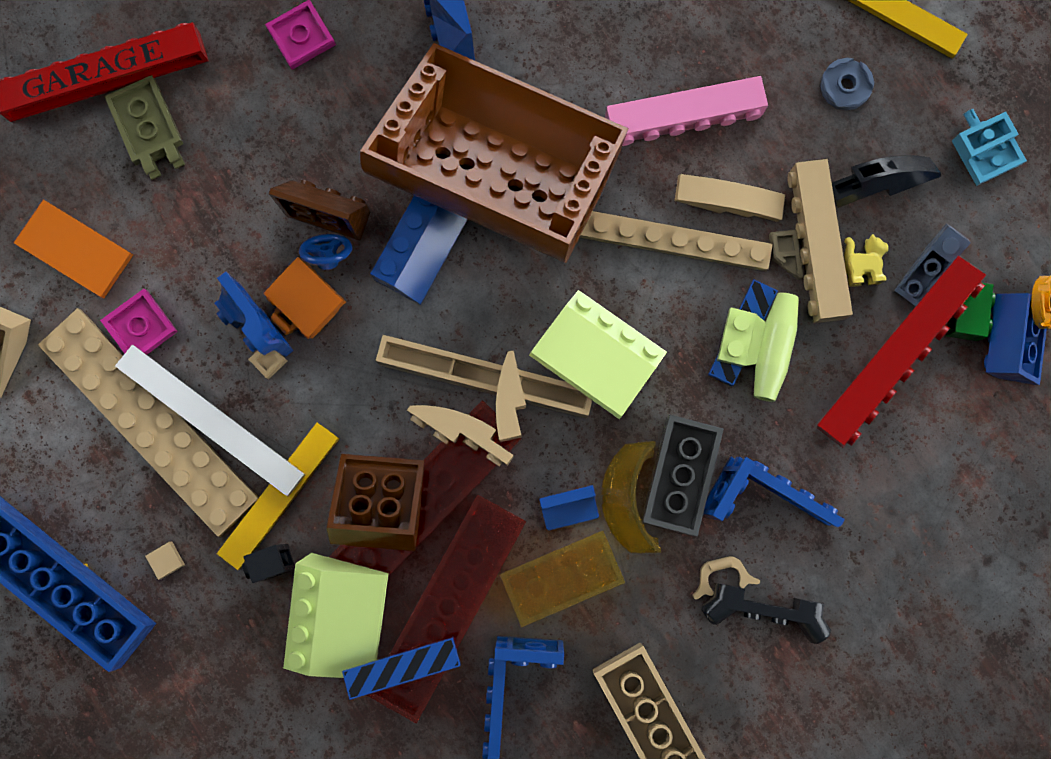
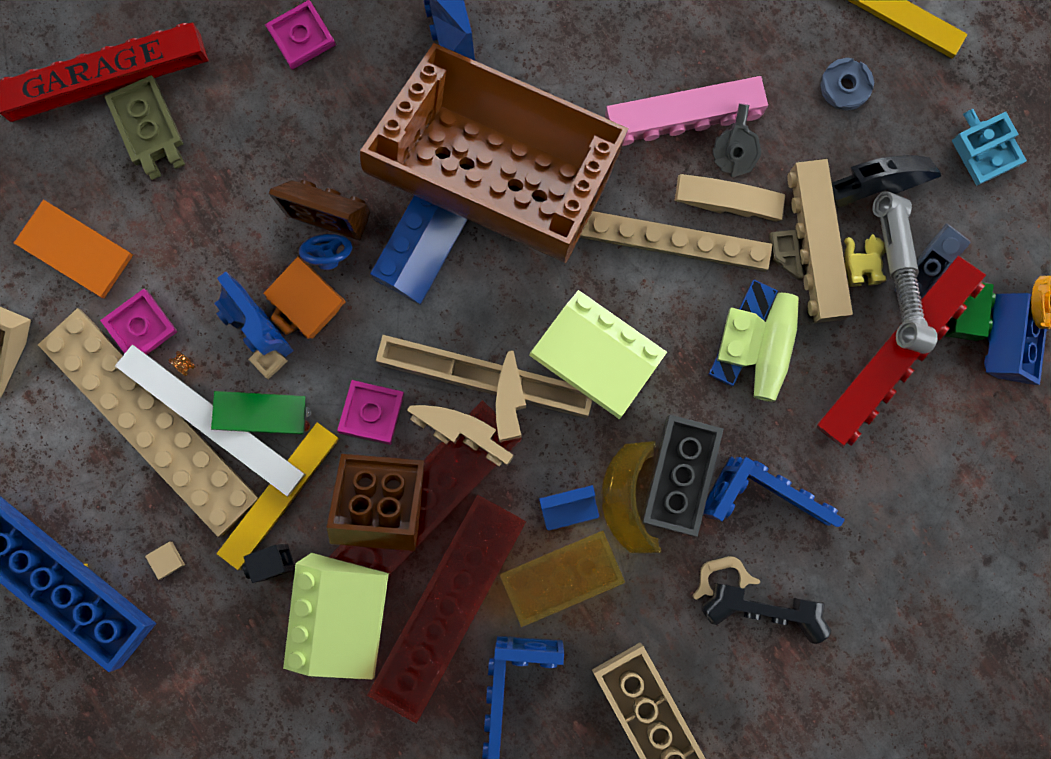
tile [342,637,461,699] -> none
none -> clear orange bush [168,350,196,376]
none -> green piece [211,391,311,434]
none -> dark pink plate [337,380,404,445]
none -> dark grey piece [712,103,761,177]
none -> light grey piece [873,191,937,354]

